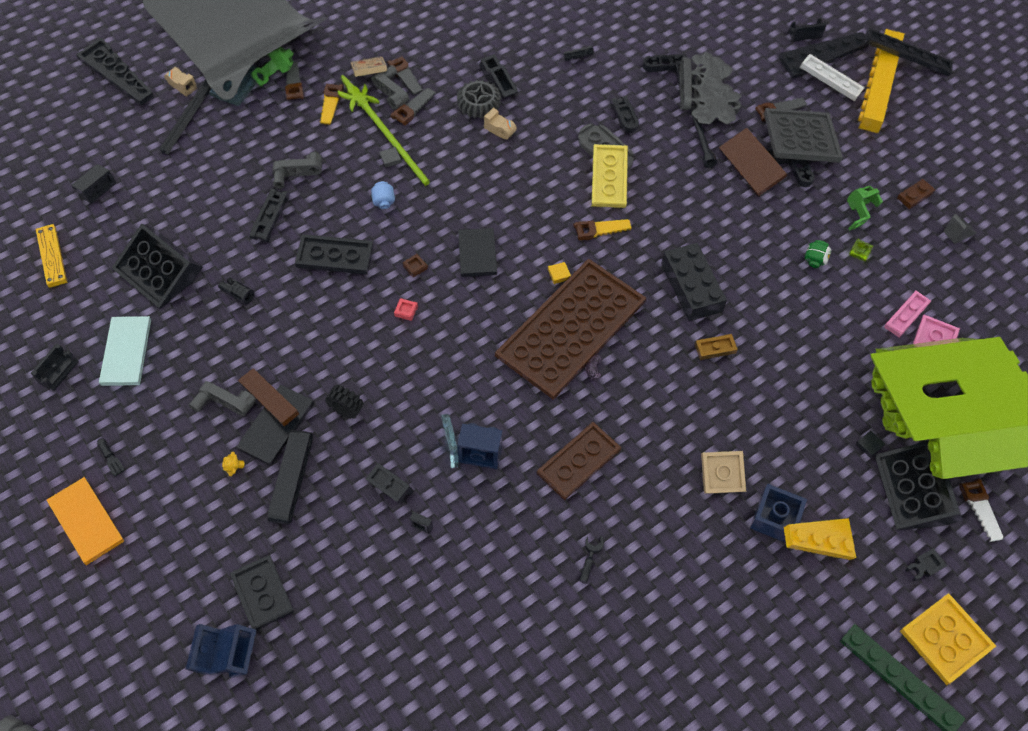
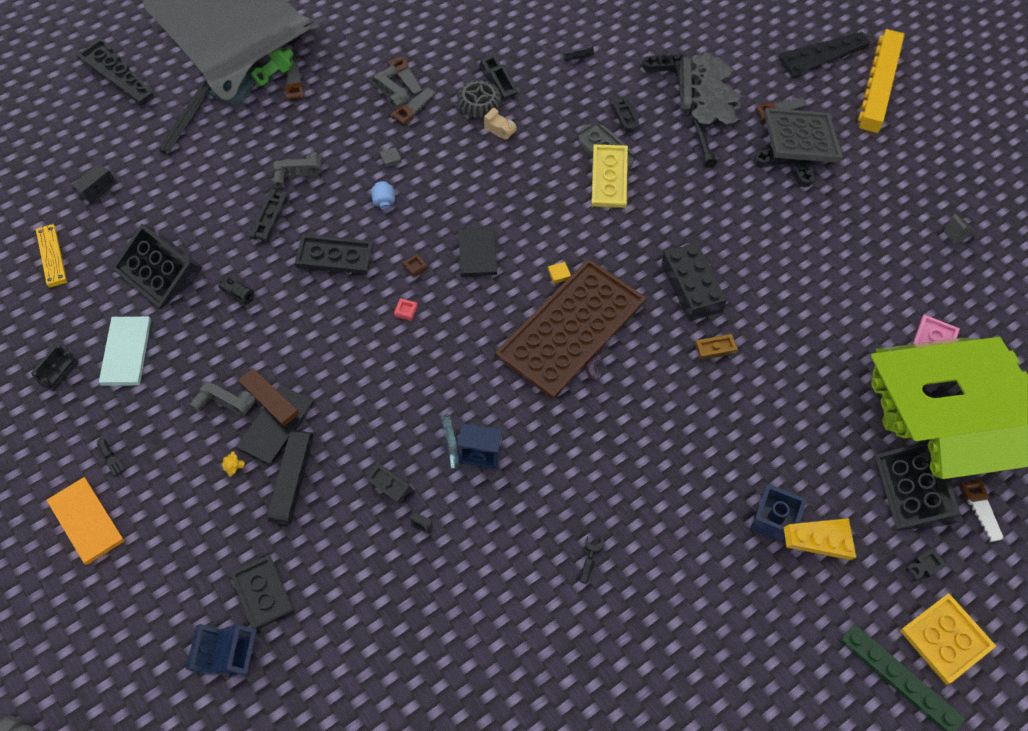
tan leg [164,67,197,97] -> none
yellow piece [320,83,344,124] -> none
black tyre [325,385,364,419] -> none
lime piece [338,75,430,186] -> none
tan tile [351,57,387,77] -> none
reddish brown tile [537,422,622,500] -> none
piece [573,219,632,241] -> none
tan hinge [701,451,746,494] -> none
reddish brown tile [719,128,787,196] -> none
black hinge [788,18,827,42] -> none
white plate [800,54,864,101] -> none
green head [805,240,831,268] -> none
bright green piece [847,186,883,231] -> none
clear neon green tile [849,239,873,262] -> none
black tile [856,430,885,458] -> none
black tile [865,28,953,76] -> none
bright pink tile [884,291,931,338] -> none
reddish brown plate [897,179,935,209] -> none

